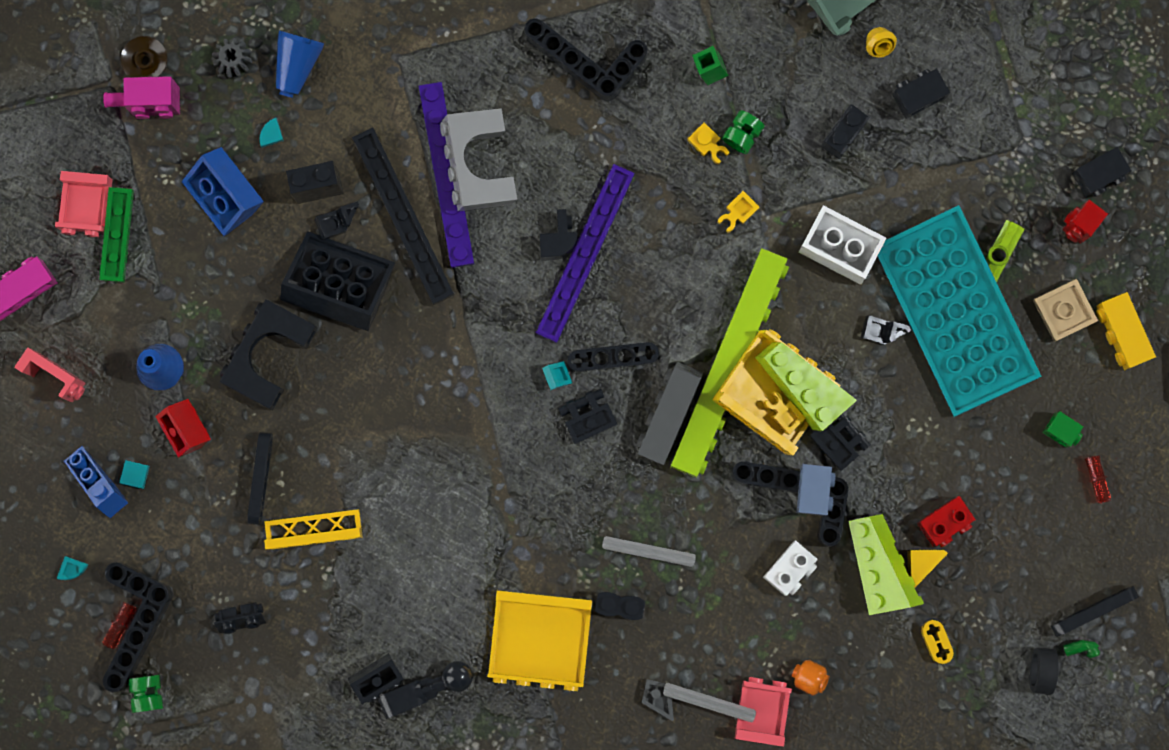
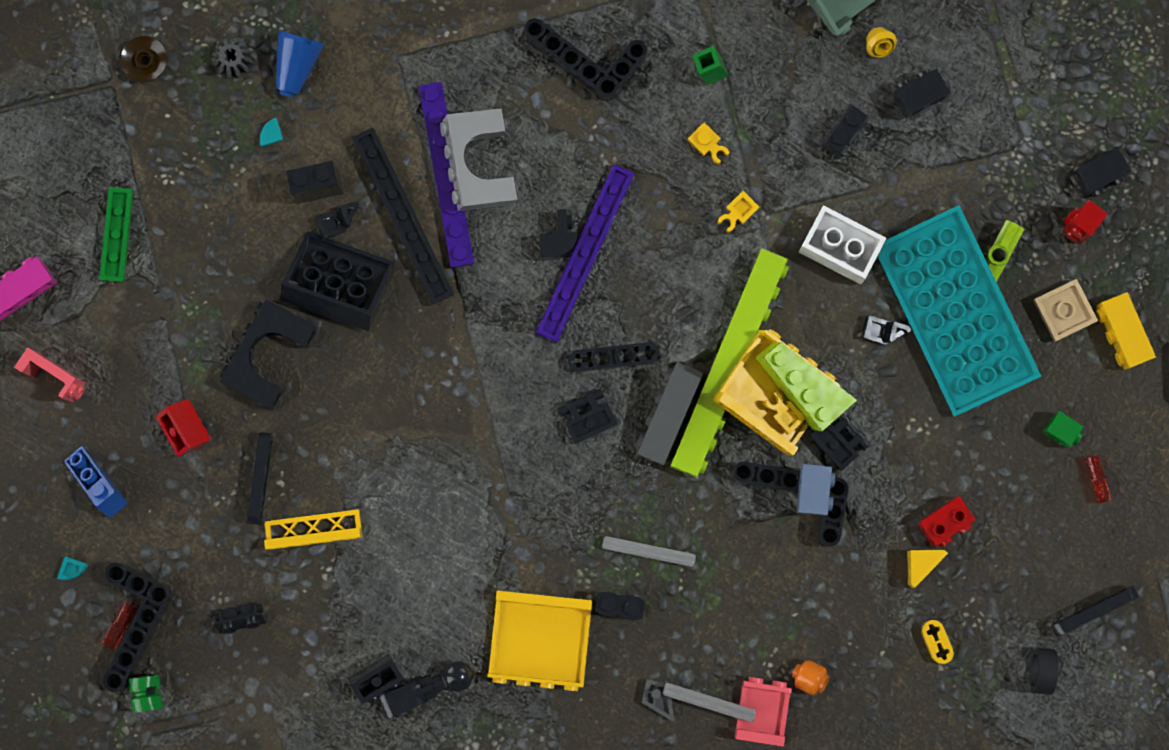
coral panel [55,171,113,237] -> none
dark pink brick [103,77,180,119] -> none
teal tile [120,460,150,489] -> none
blue cone [136,344,184,390] -> none
blue slope [182,147,264,236] -> none
teal plate [542,361,572,390] -> none
green wheel [722,110,765,154] -> none
white brick [763,541,818,596] -> none
lime wedge [848,514,924,615] -> none
green arm [1063,640,1100,658] -> none

